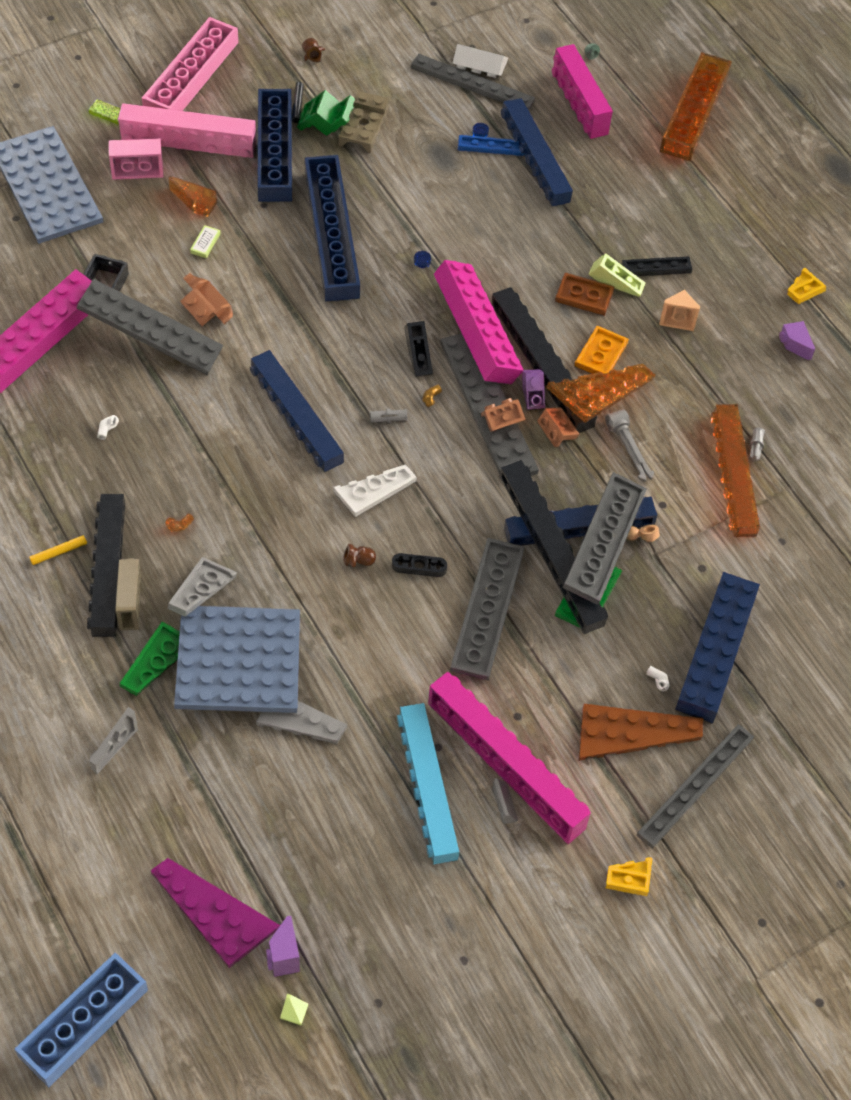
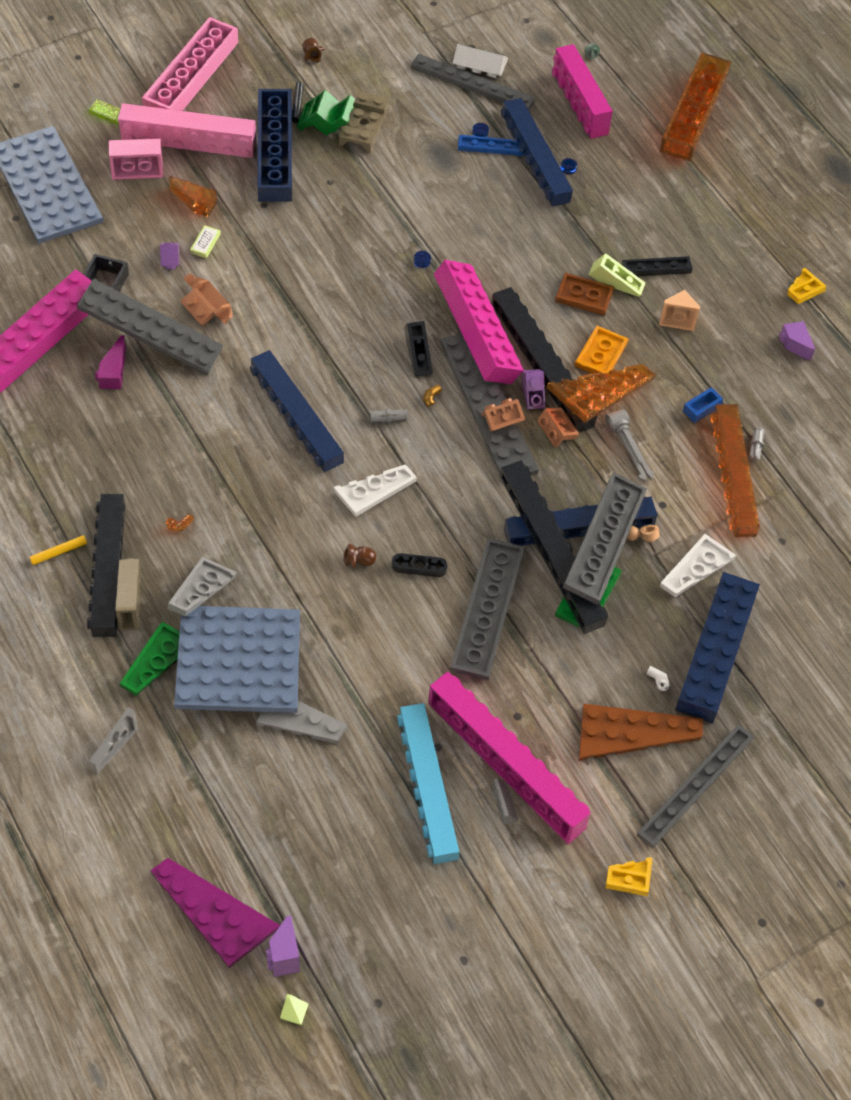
medium blue brick [15,953,148,1088] -> none
white arm [97,415,119,440] -> none
dark blue brick [304,155,360,302] -> none
none -> magenta slope [95,335,126,389]
none -> medium lavender slope [160,242,179,269]
none -> clear blue tile [560,158,578,175]
none -> white wing [660,534,736,597]
none -> blue piece [683,387,723,423]

